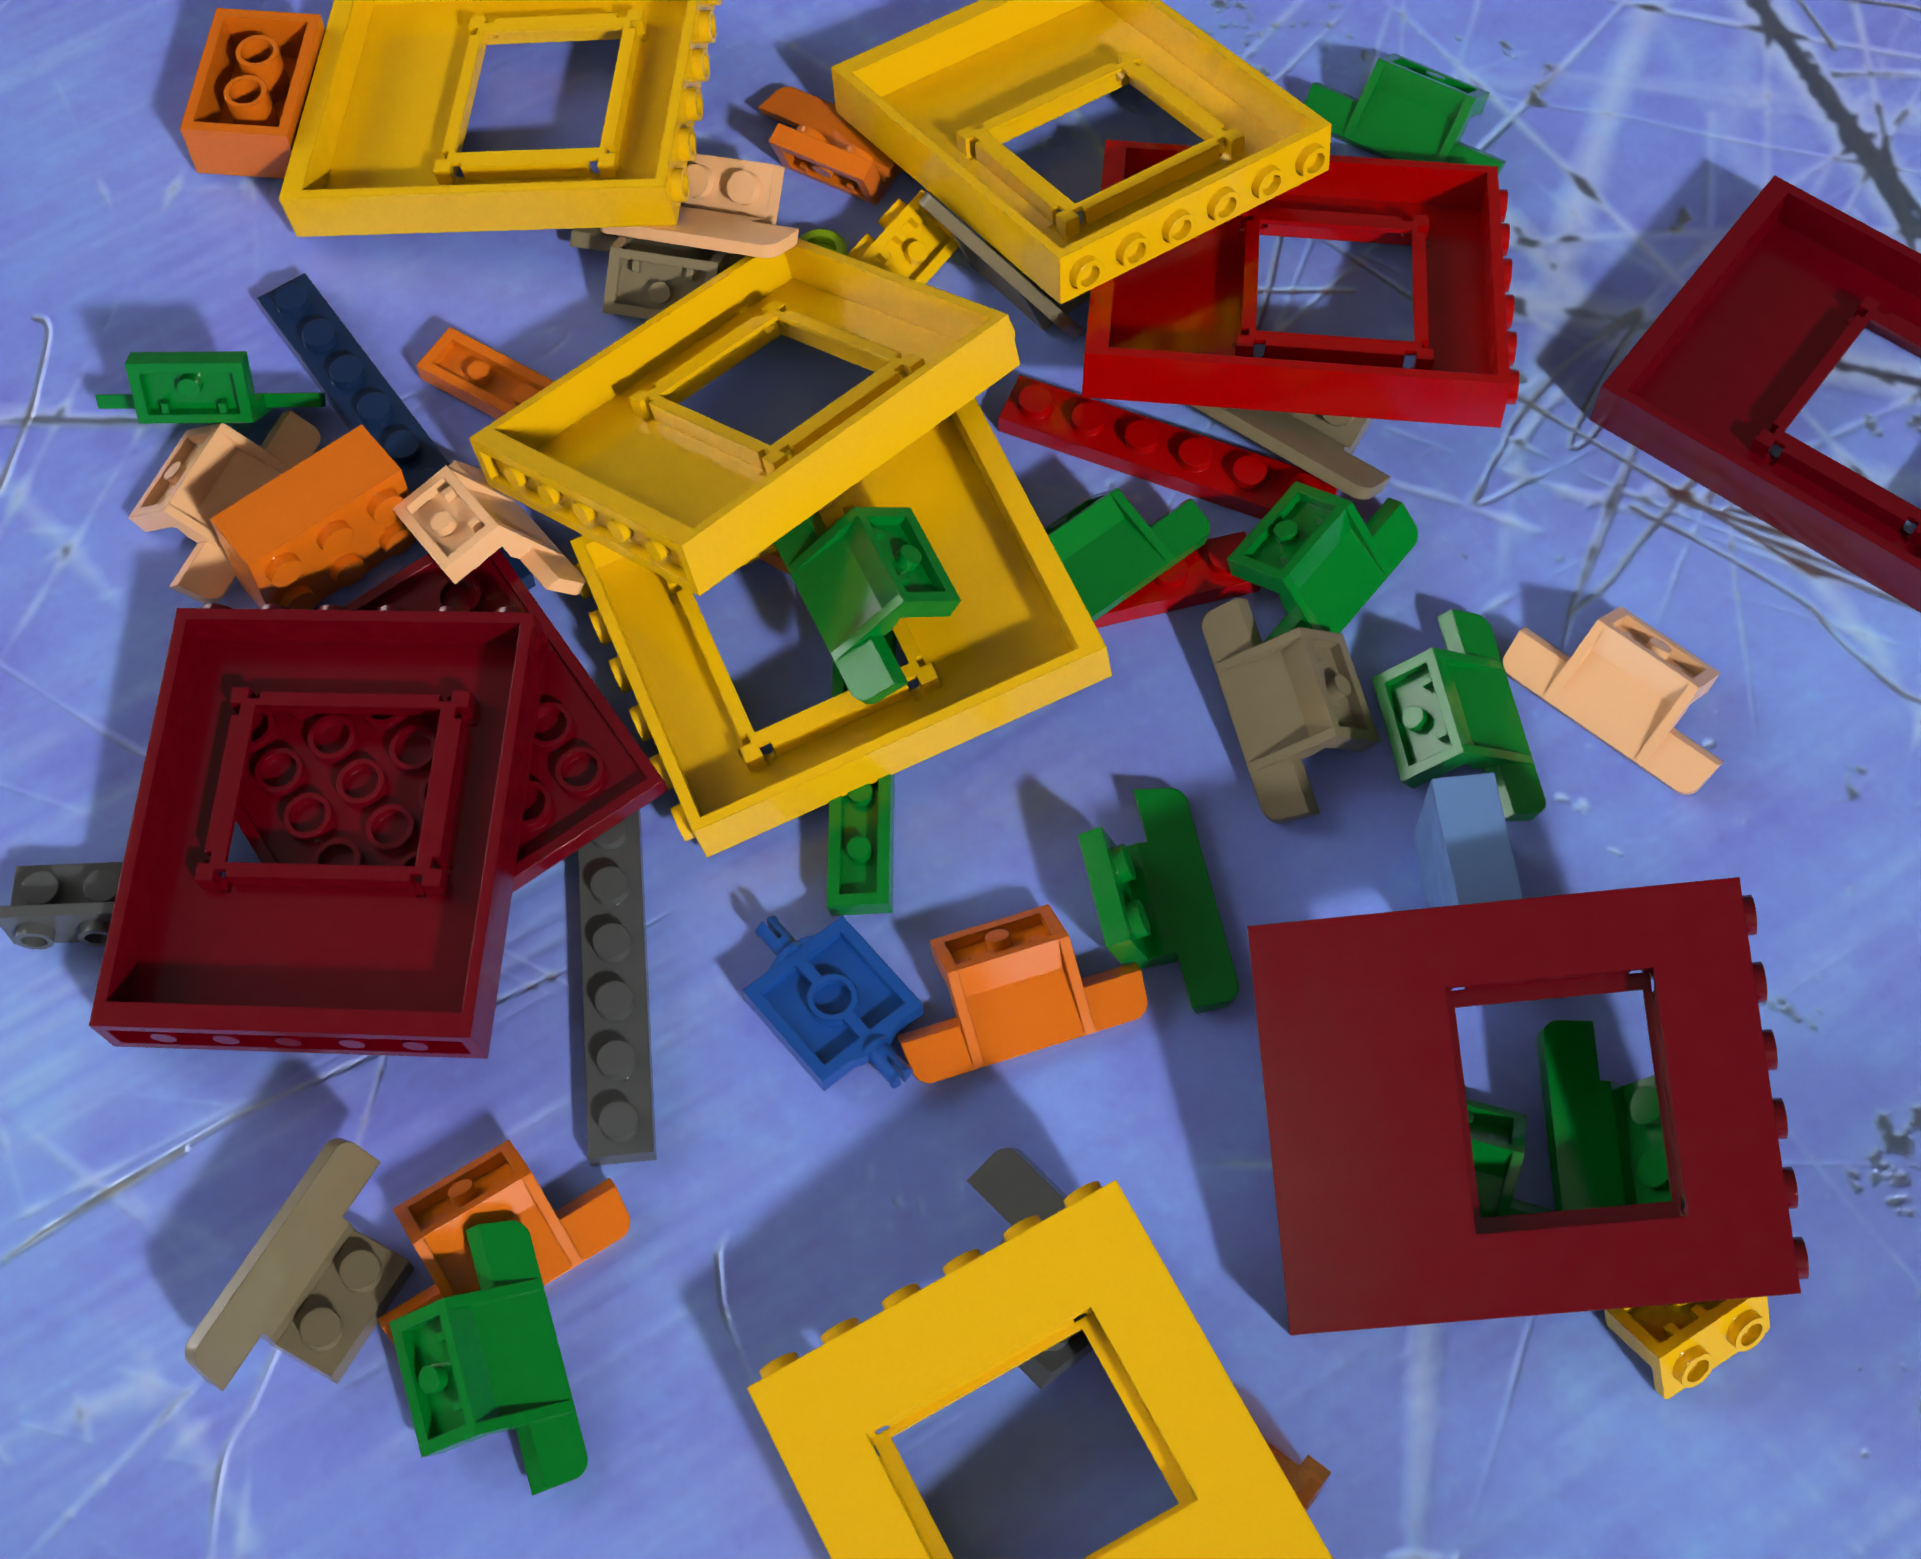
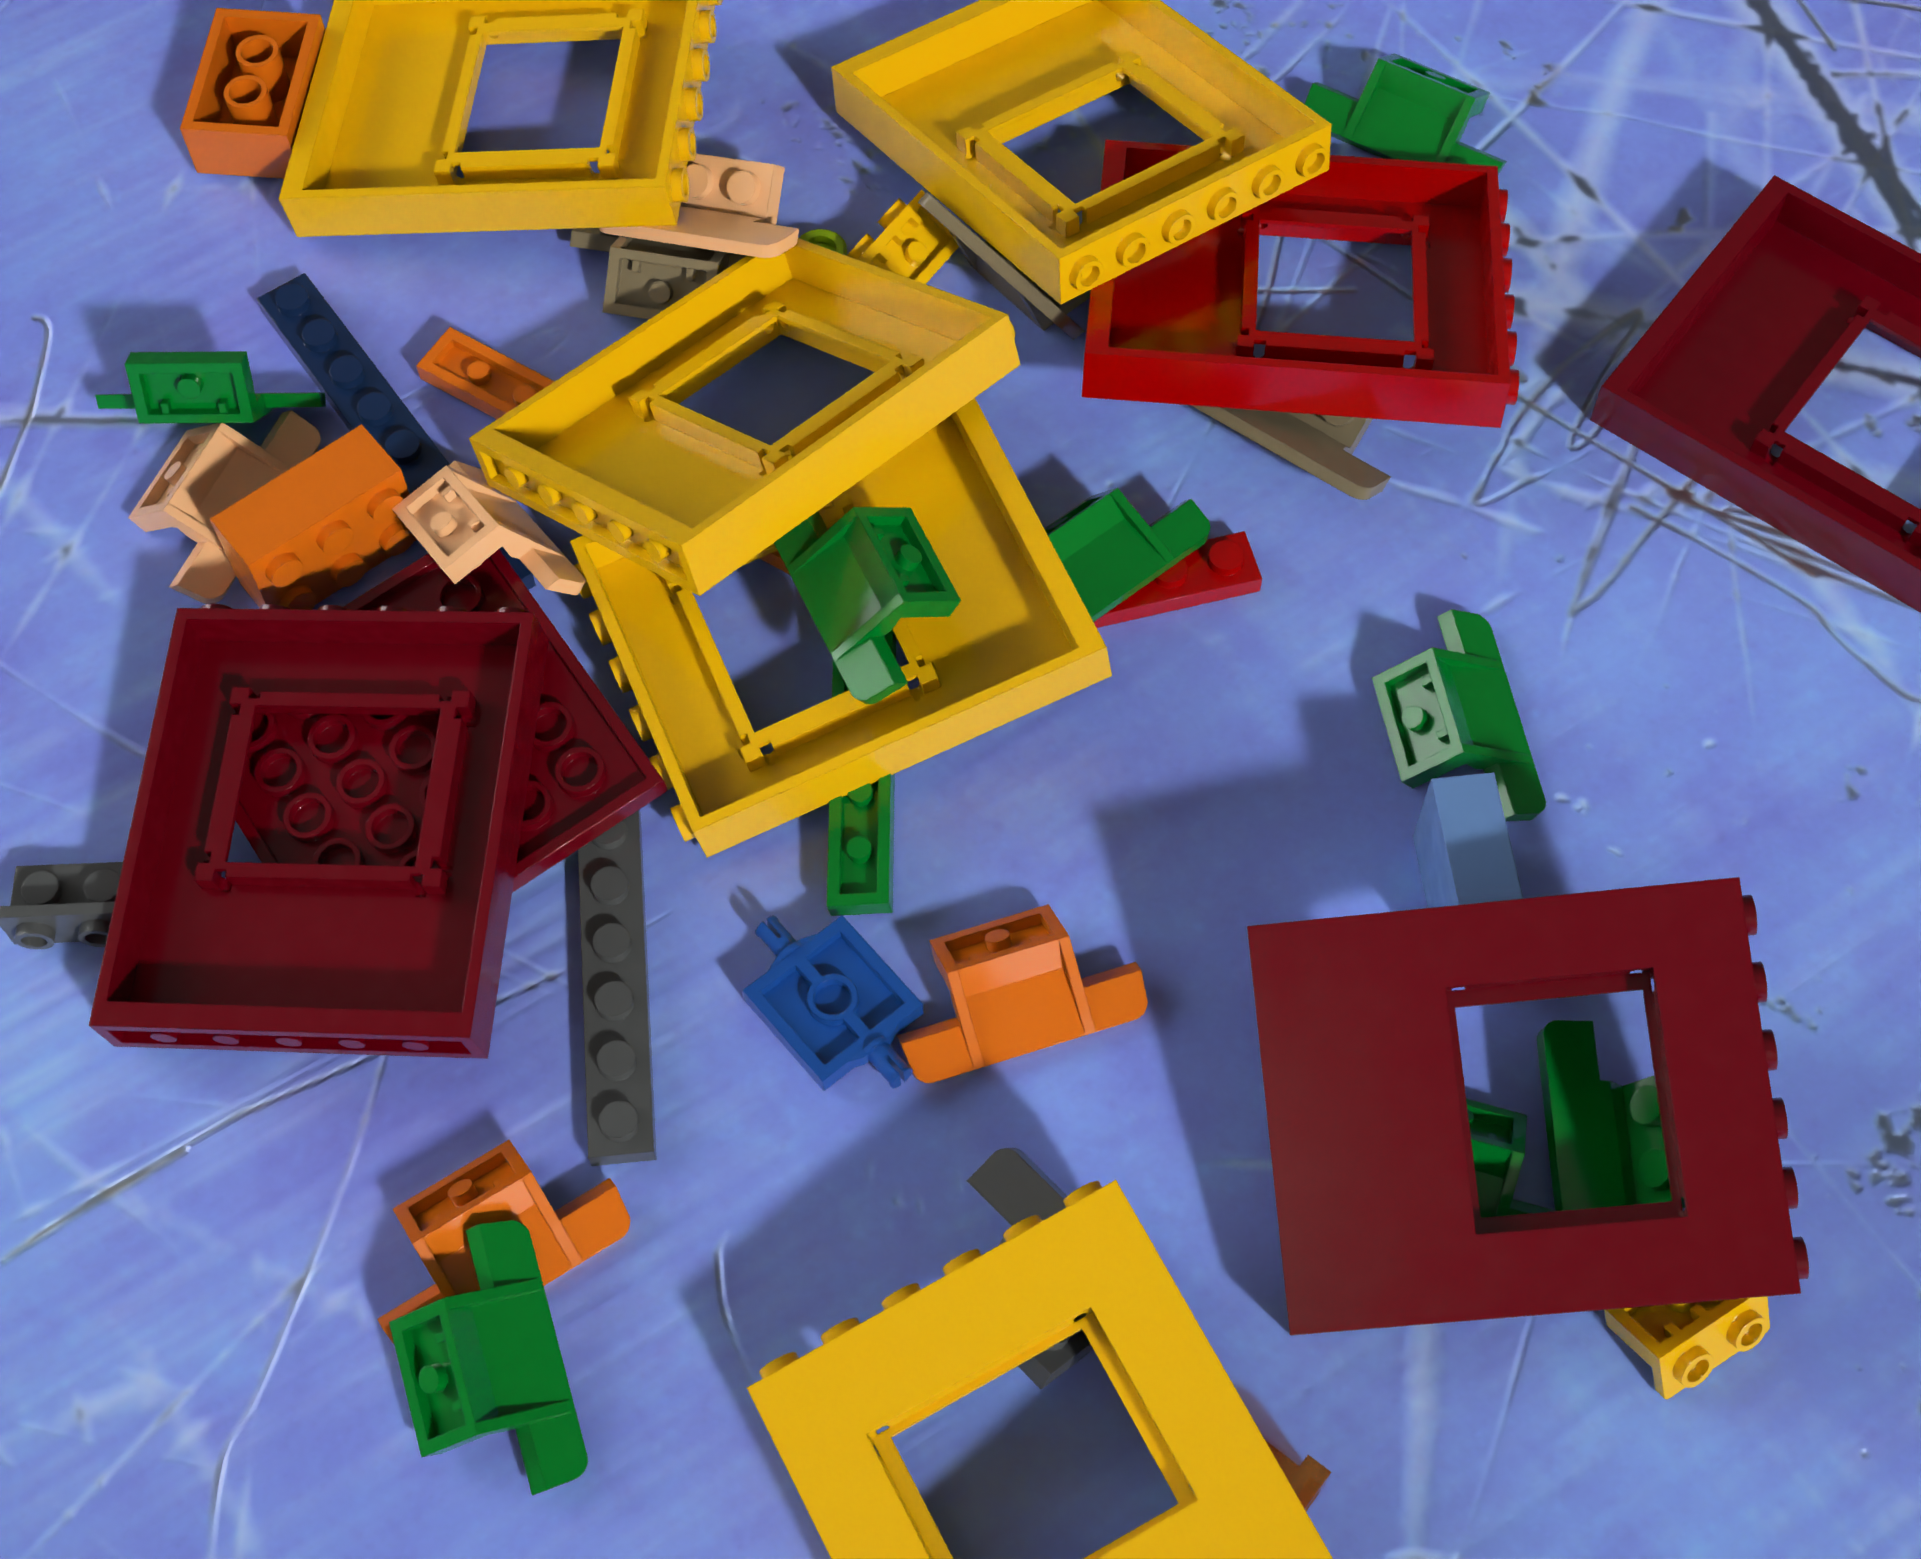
dark tan plate [185,1138,414,1391] -> none
orange plate [758,87,908,205] -> none
red plate [998,375,1338,519] -> none
green plate [1078,788,1239,1014] -> none
dark tan plate [1202,598,1380,824] -> none
green plate [1227,481,1418,643] -> none
light nougat plate [1503,606,1724,795] -> none

